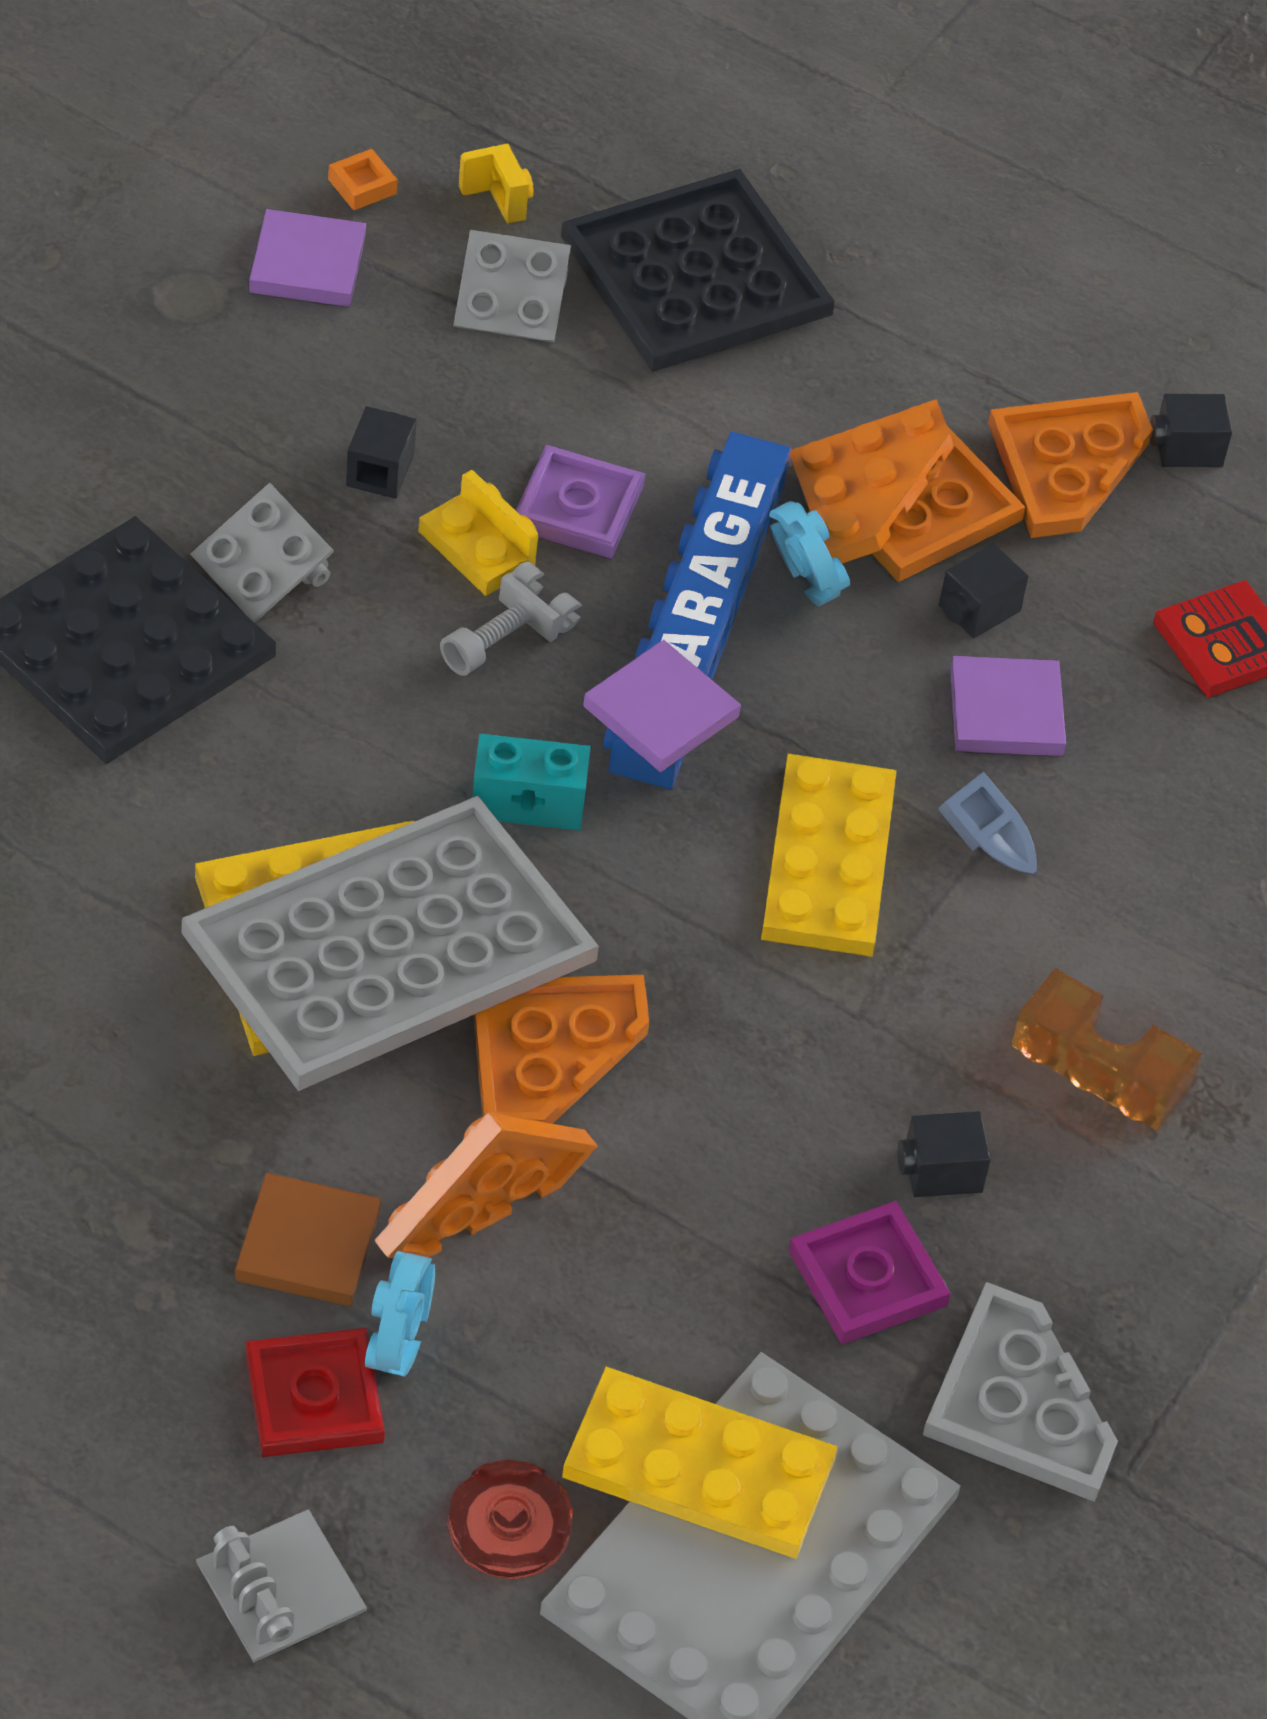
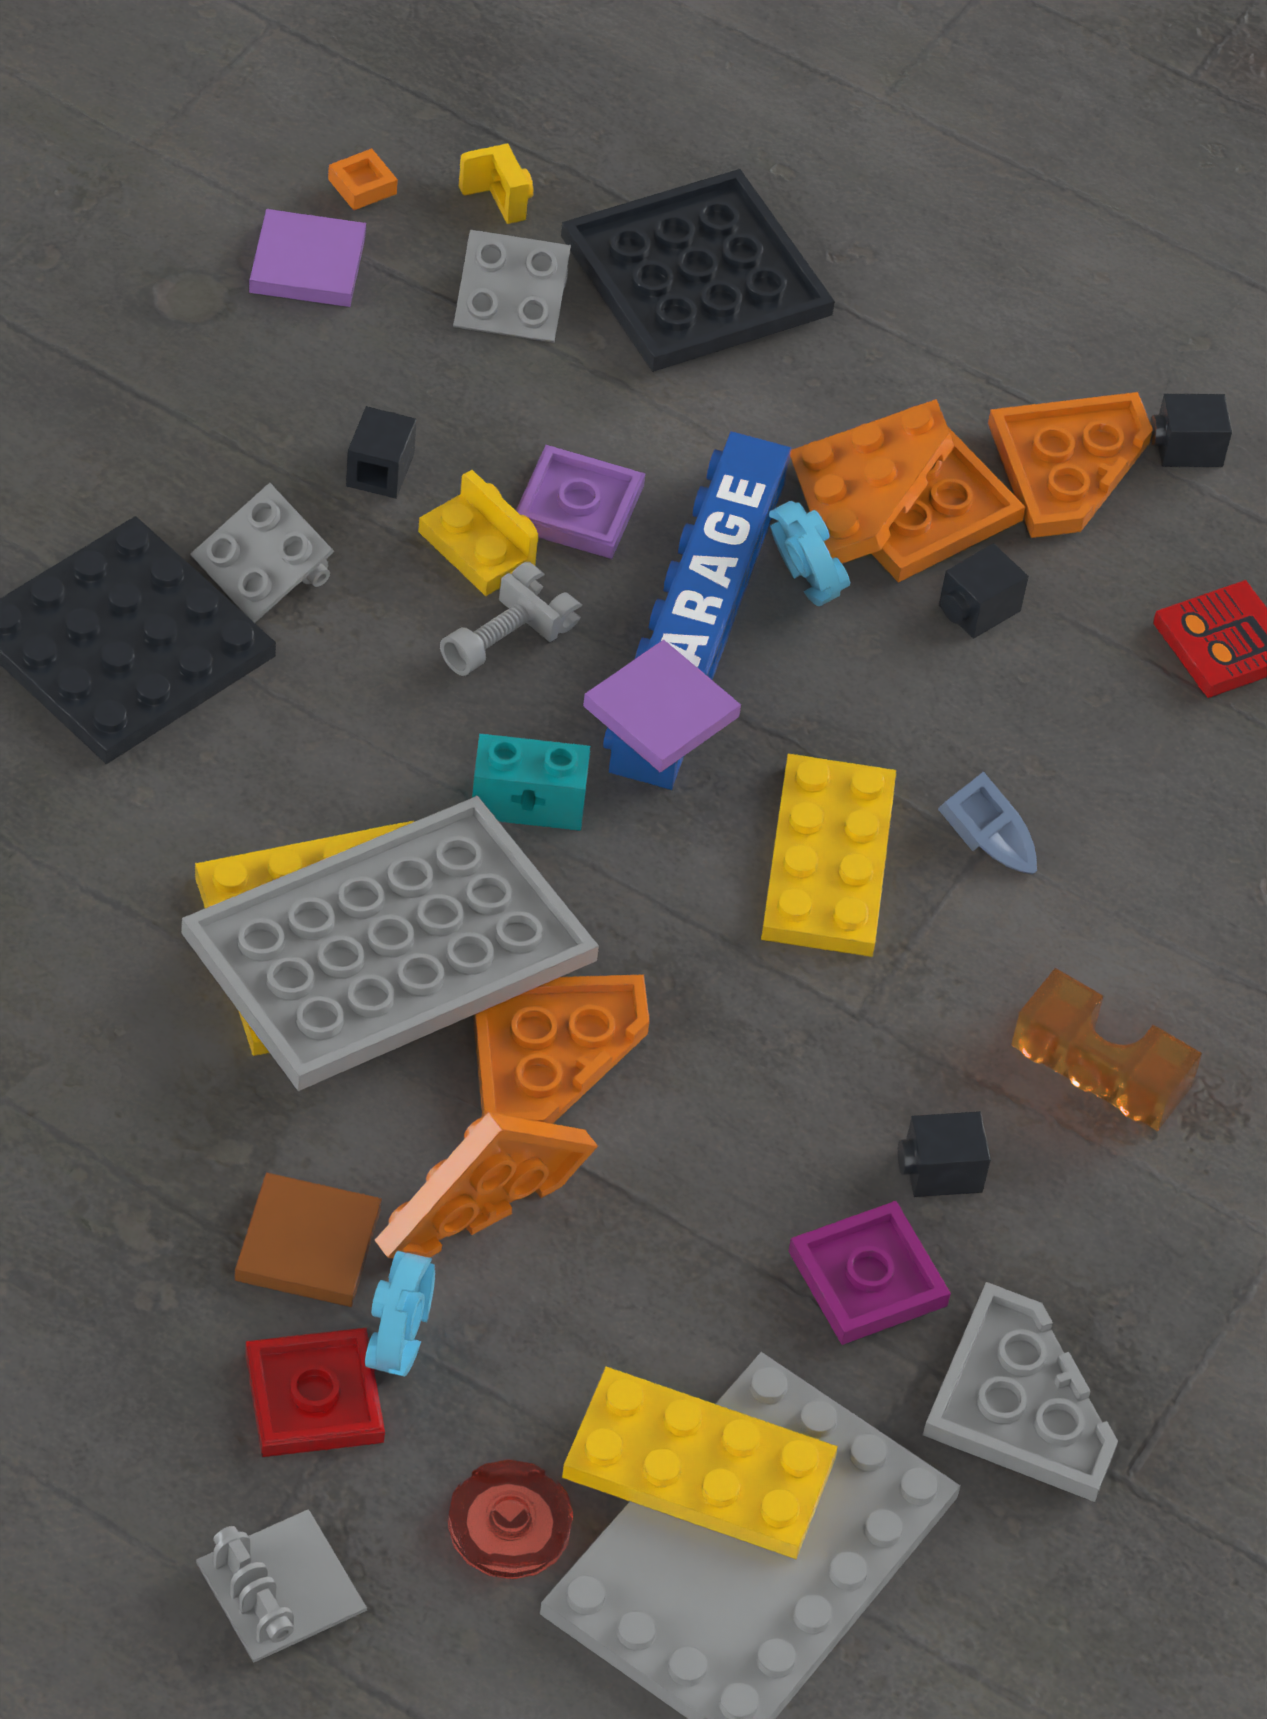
medium lavender tile [950,656,1066,756] -> none

